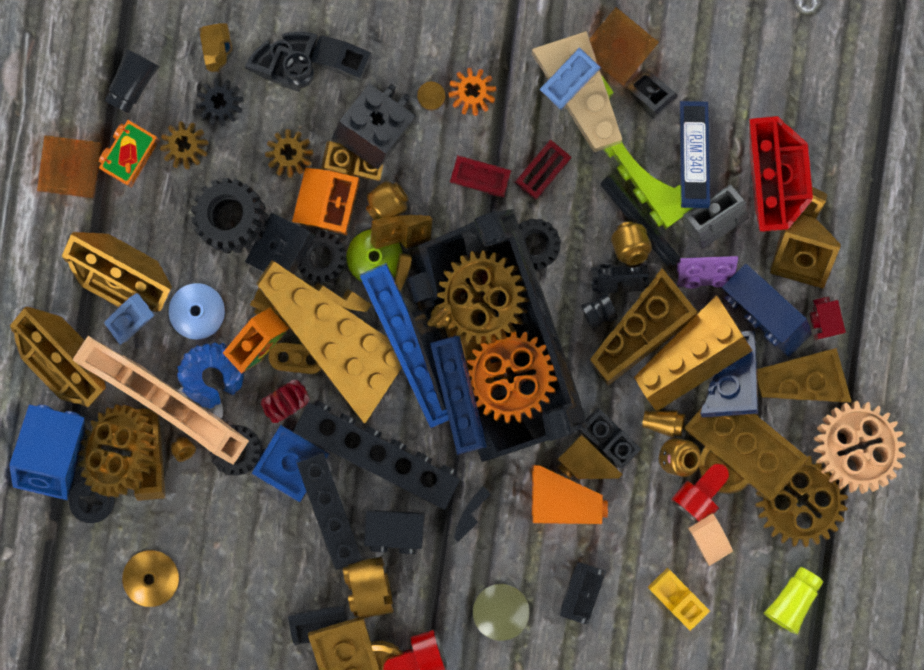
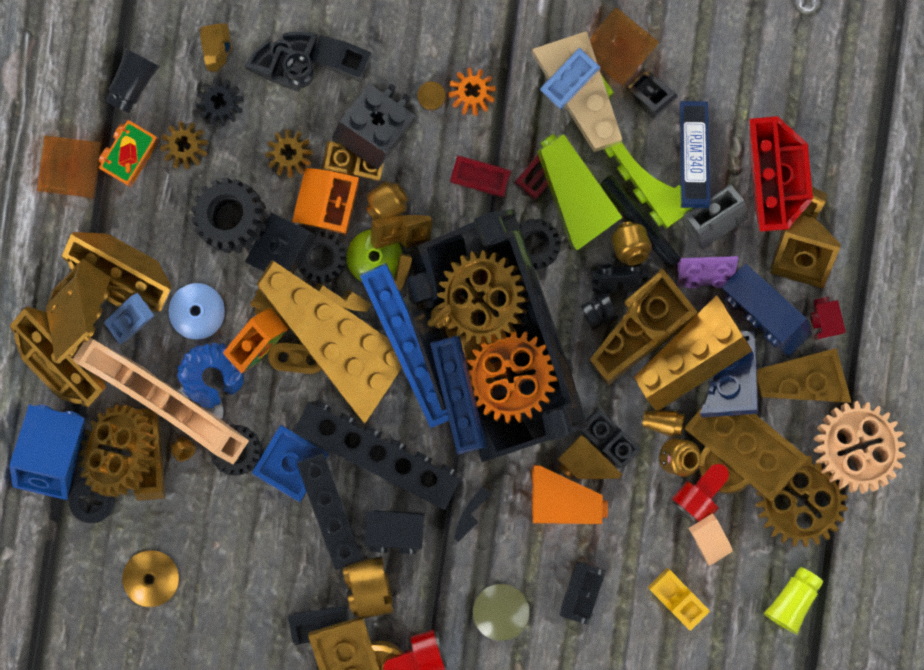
dark red gear [260,380,310,423] -> none
none -> pearl gold slope [46,259,111,364]
none -> lime slope [537,133,622,251]
none -> pearl gold helmet [624,273,685,342]

